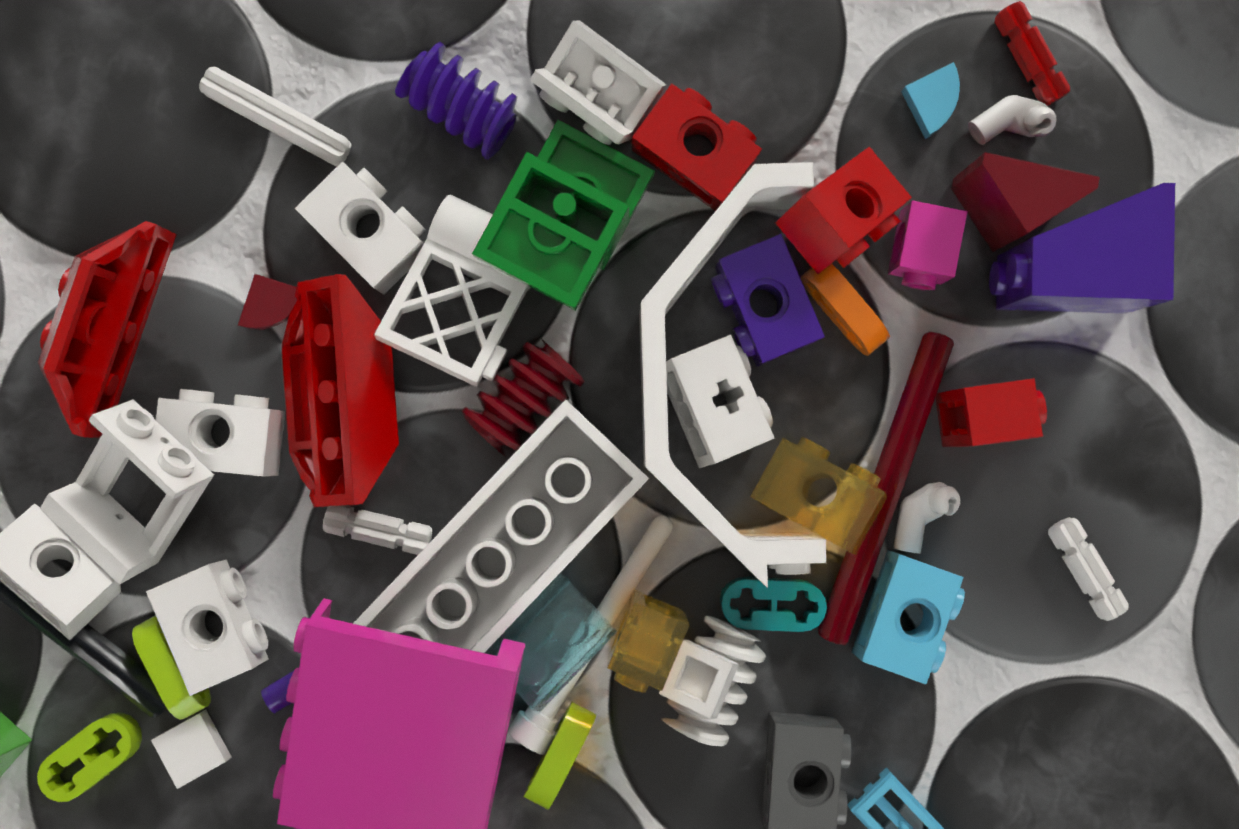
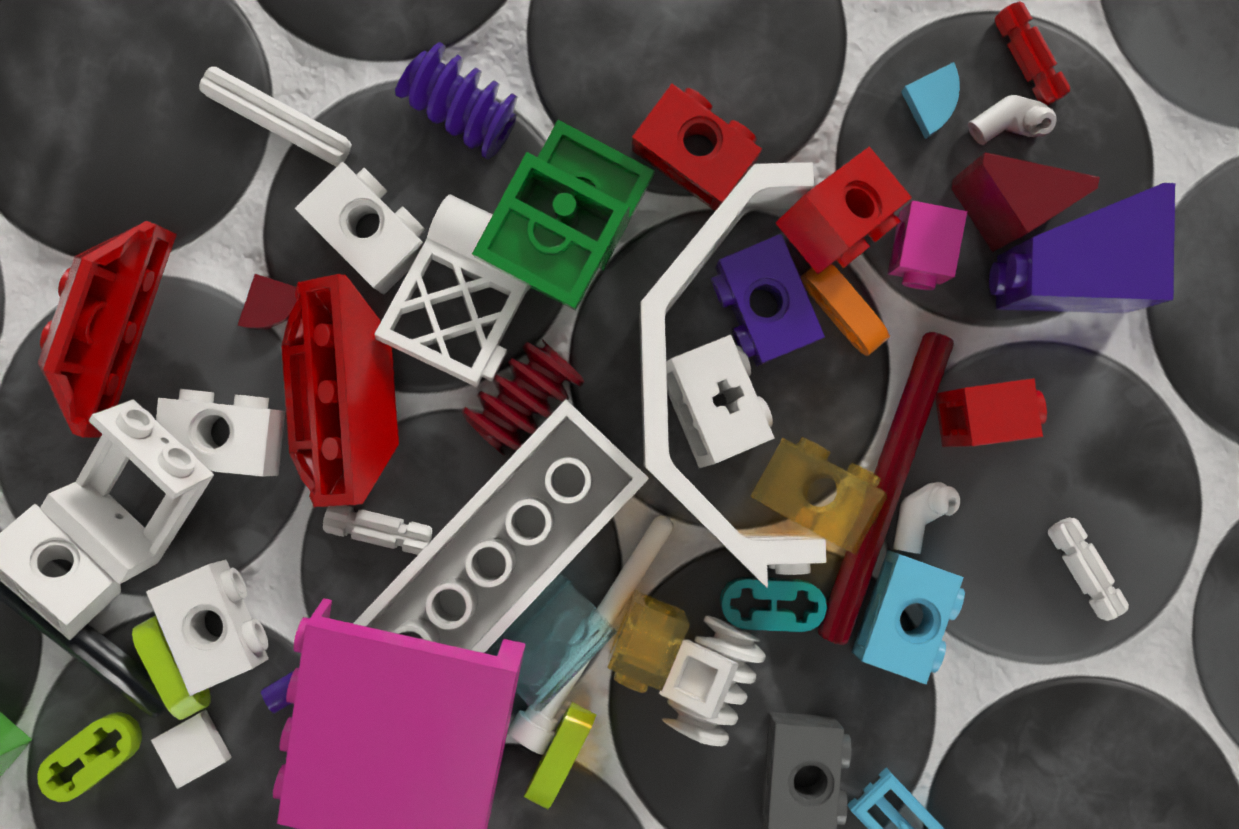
white bracket [530,20,667,145] -> none

